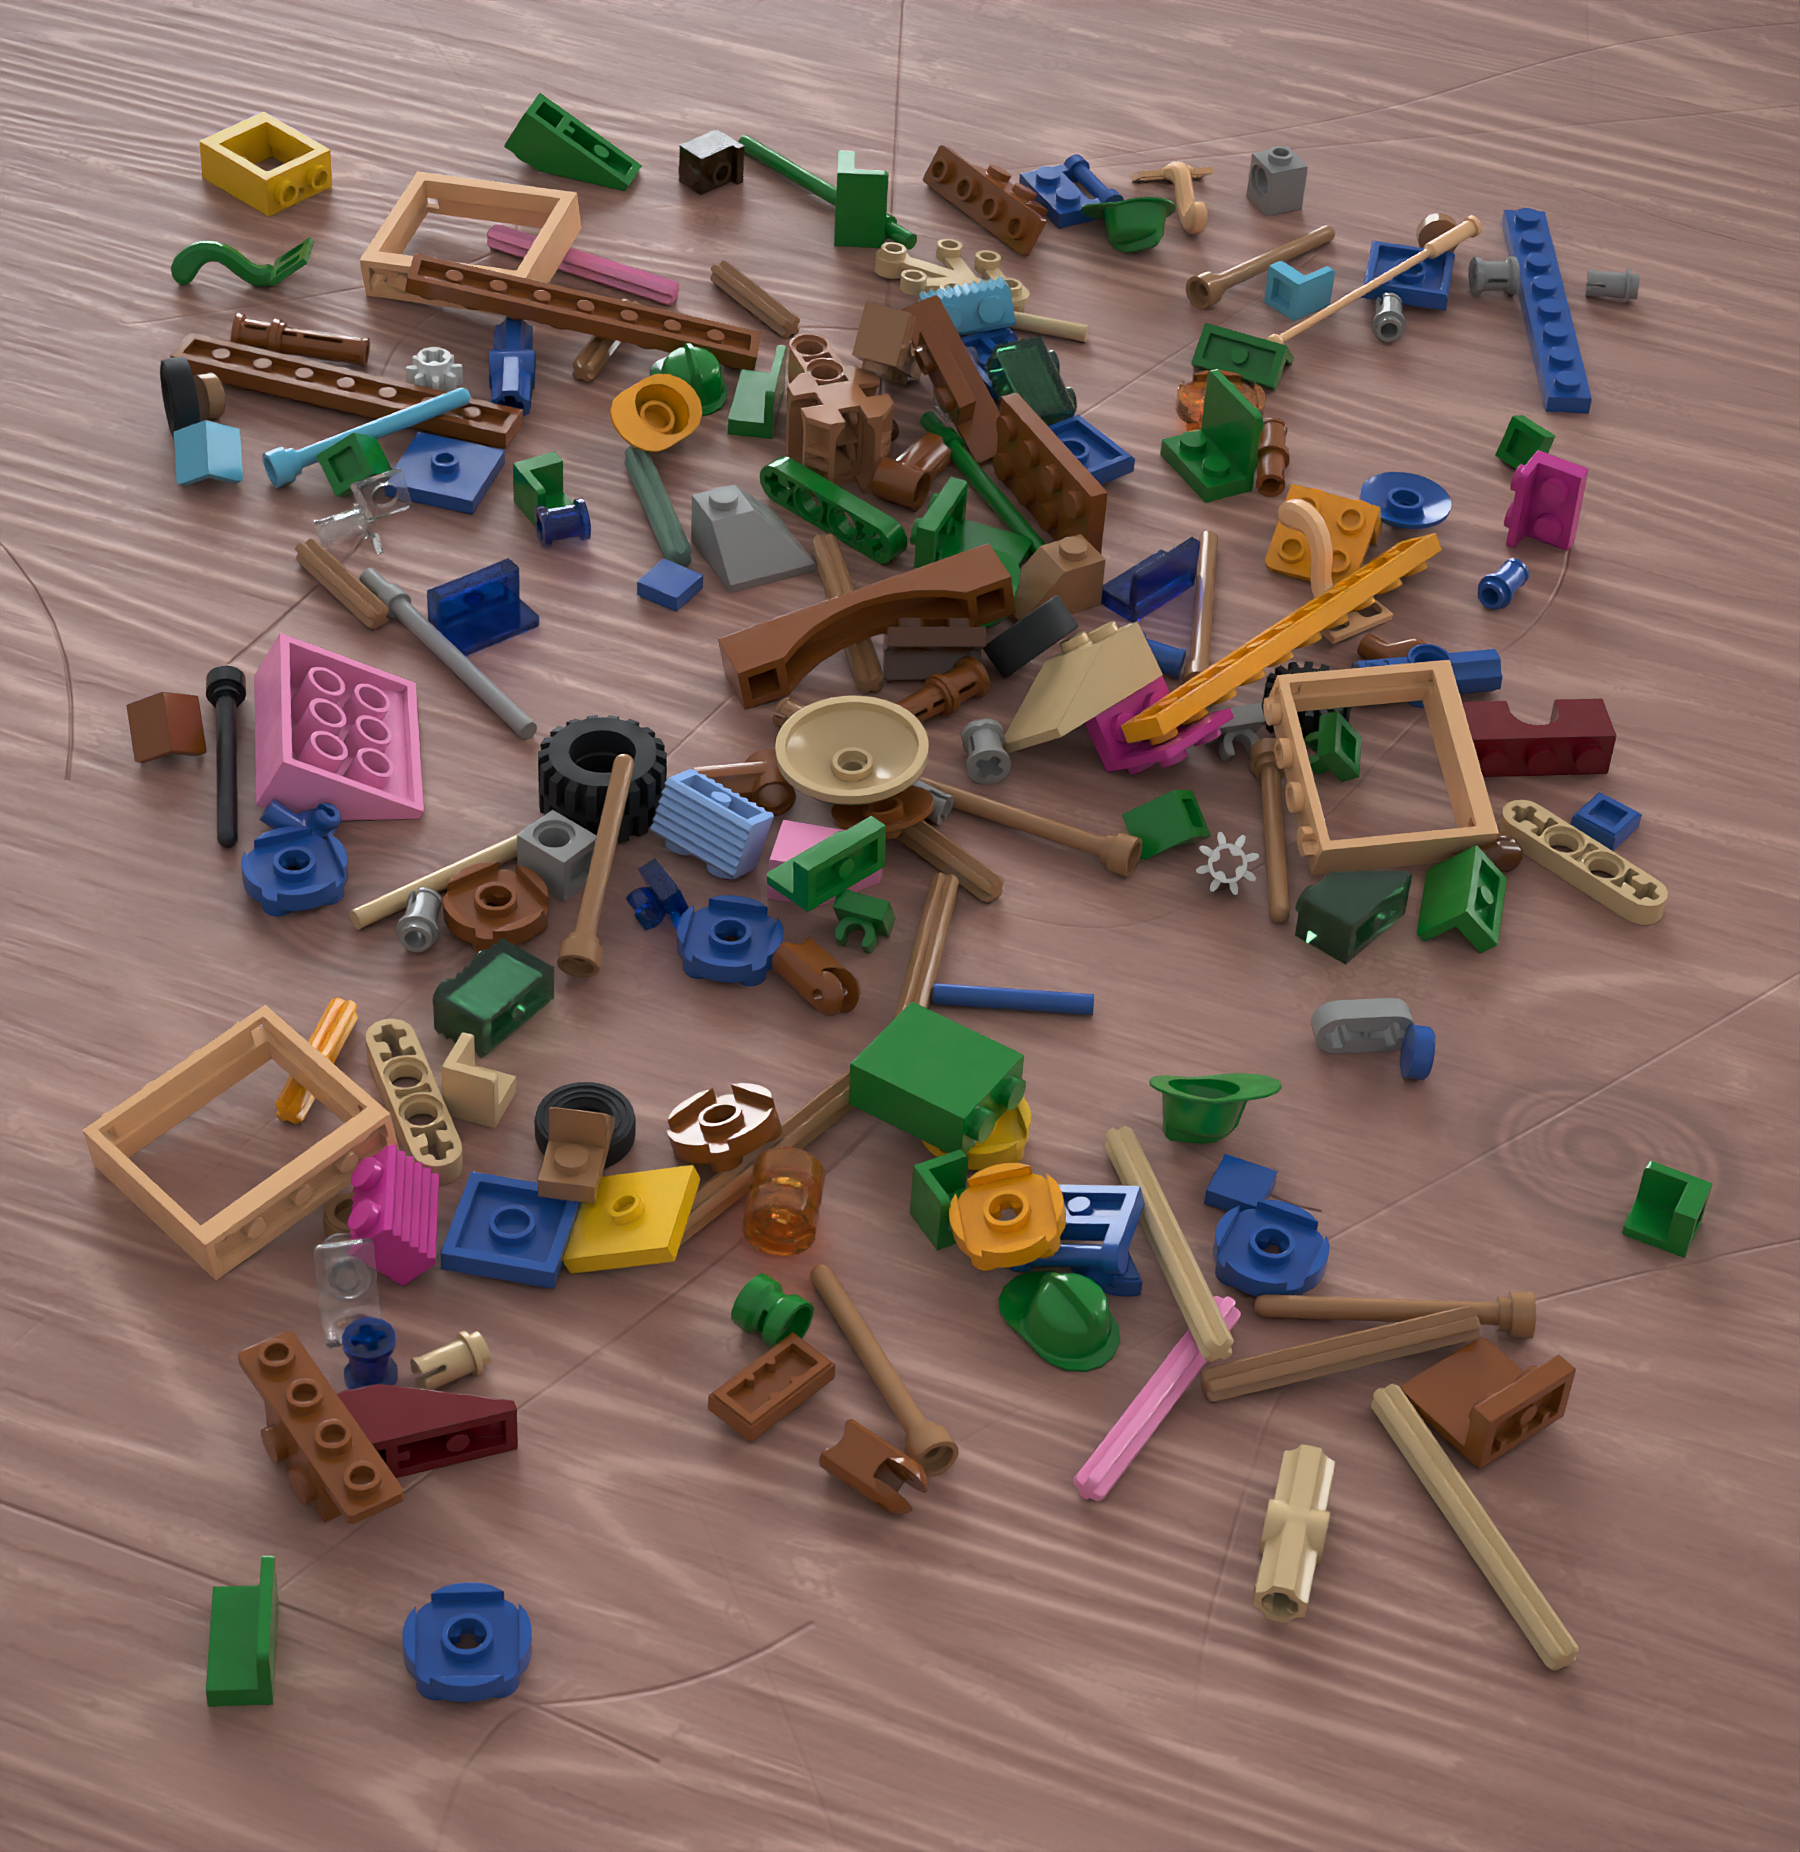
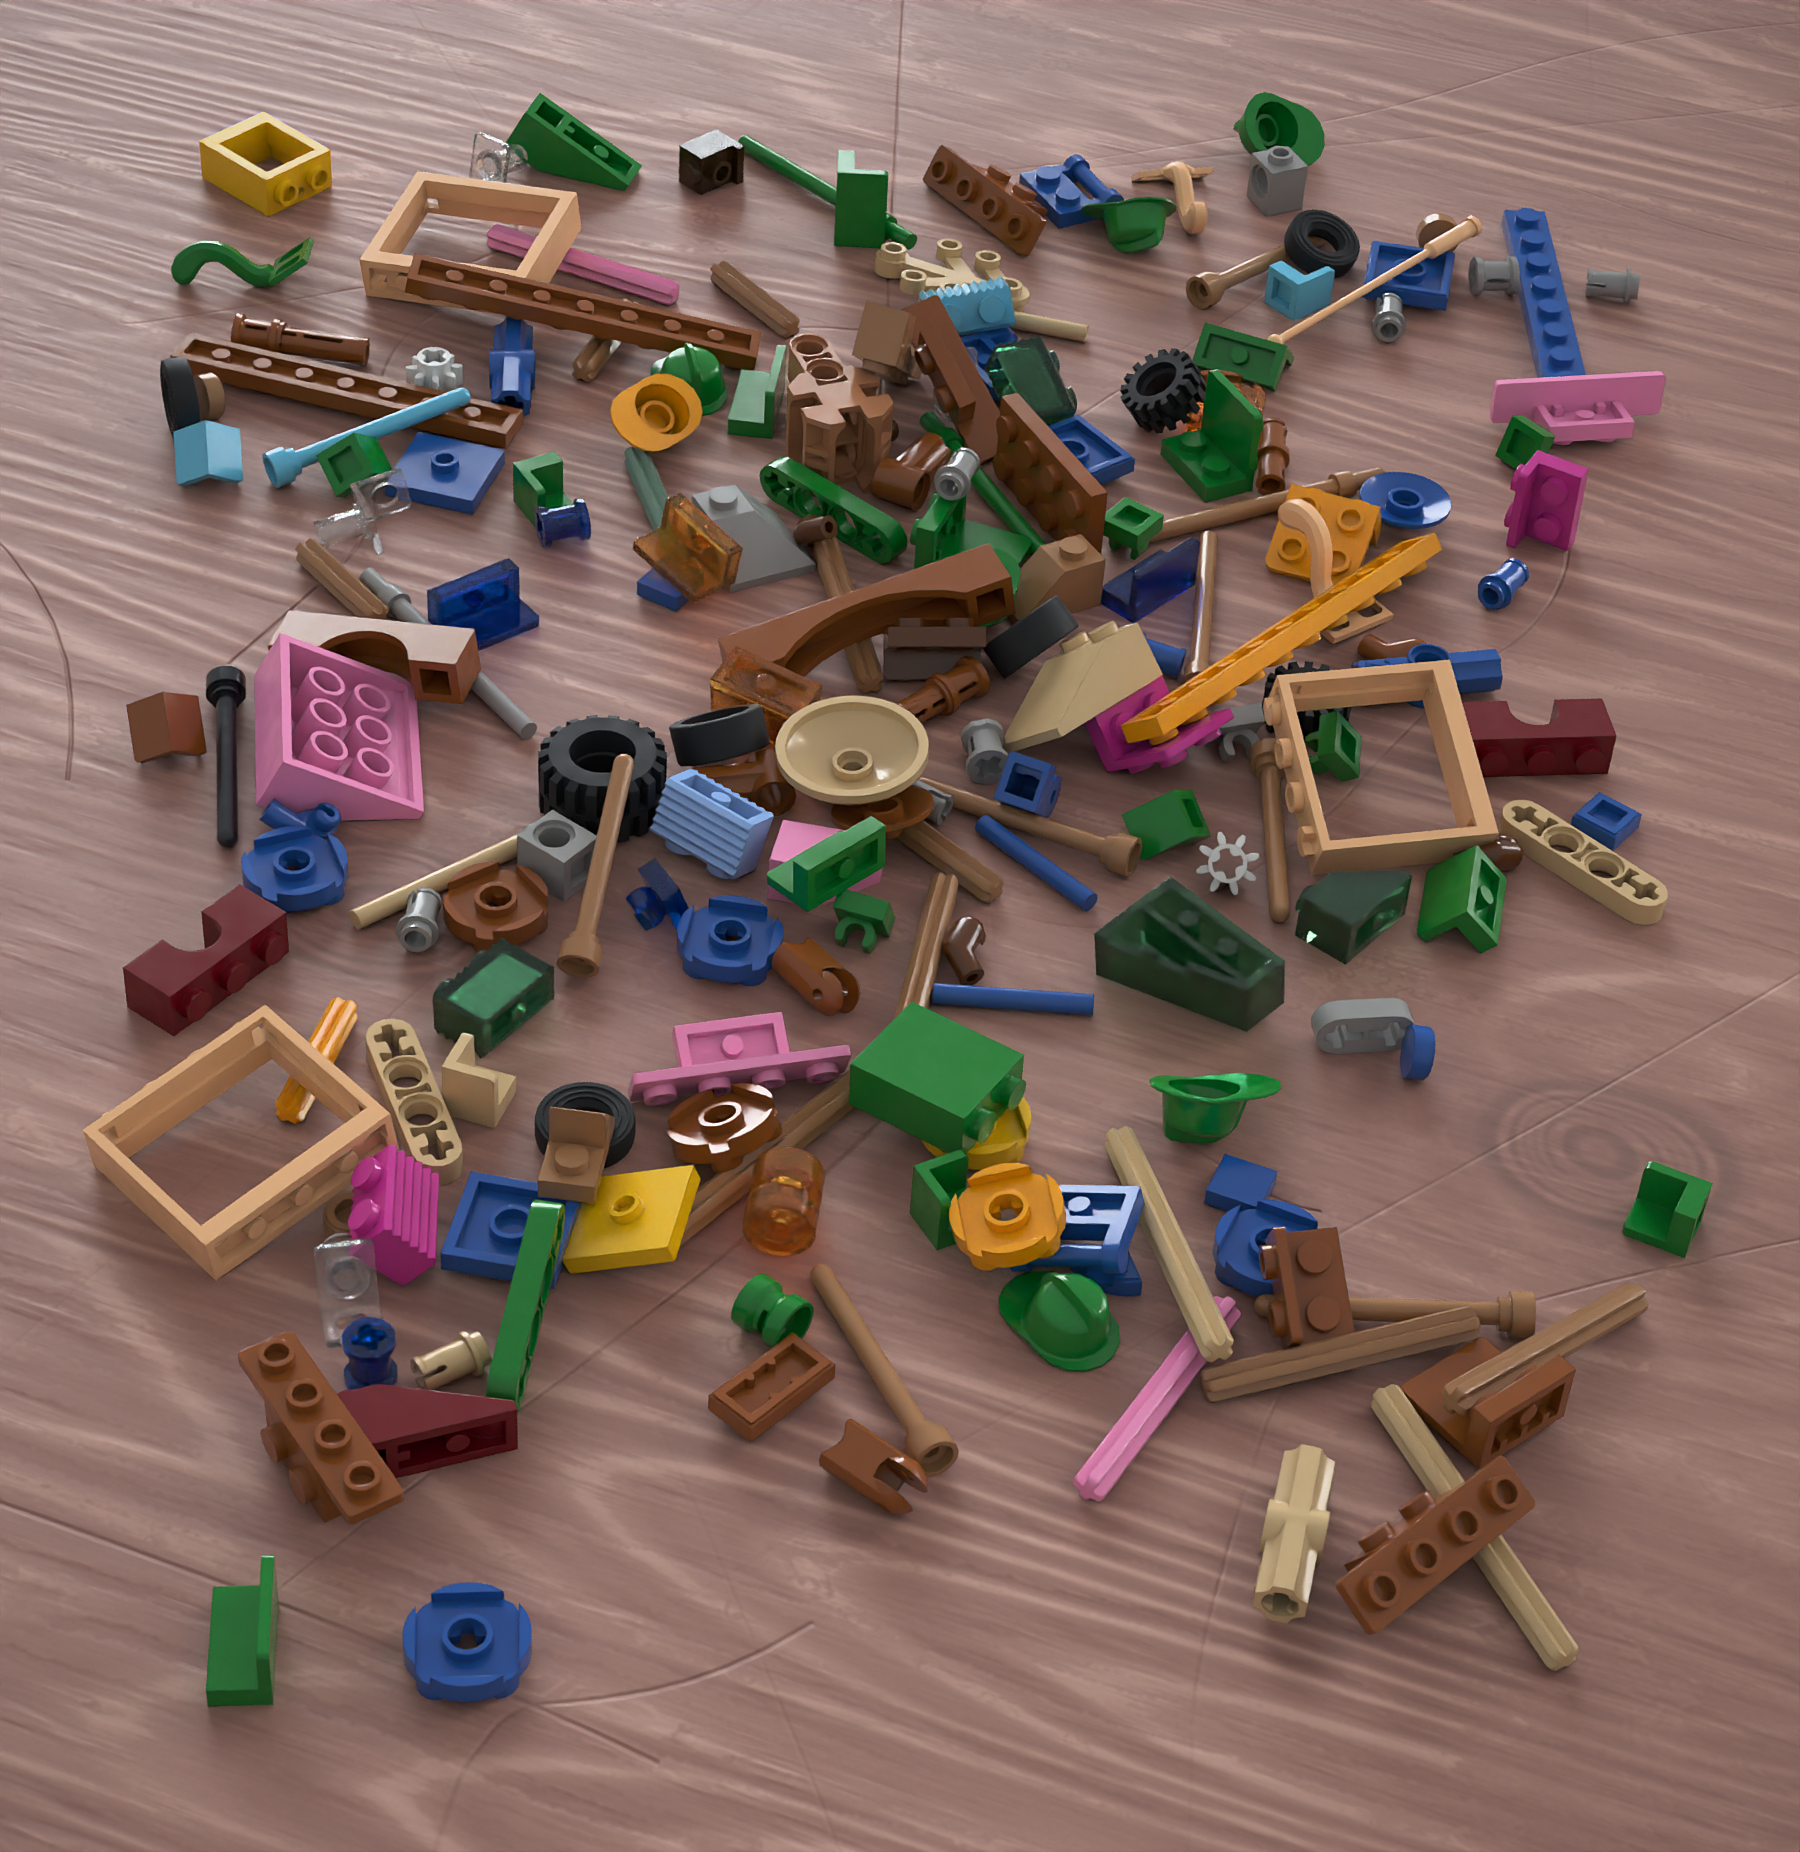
none -> dark red arch [123,884,289,1036]
none -> dark orange arch [268,610,481,704]
none -> clear bracket [469,132,528,183]
none -> green beam [486,1199,565,1413]
none -> bright pink bracket [628,1012,851,1106]
none -> clear orange panel [632,493,743,602]
none -> black tyre [669,704,770,766]
none -> clear orange panel [710,646,822,746]
none -> reddish brown arm [793,514,838,548]
none -> light grey pin [934,448,980,500]
none -> reddish brown arm [942,917,986,985]
none -> blue bar [975,815,1098,911]
none -> blue leg [993,750,1061,818]
none -> clear green wedge [1094,876,1285,1032]
none -> green tile [1103,497,1164,560]
none -> black tyre [1120,348,1207,434]
none -> medium nougat bar [1148,467,1385,543]
none -> green piece [1233,92,1325,166]
none -> dark orange bracket [1259,1226,1355,1349]
none -> black tyre [1284,209,1360,279]
none -> dark orange bracket [1335,1455,1535,1635]
none -> medium nougat axle [1441,1283,1649,1416]
none -> bright pink bracket [1489,371,1666,445]

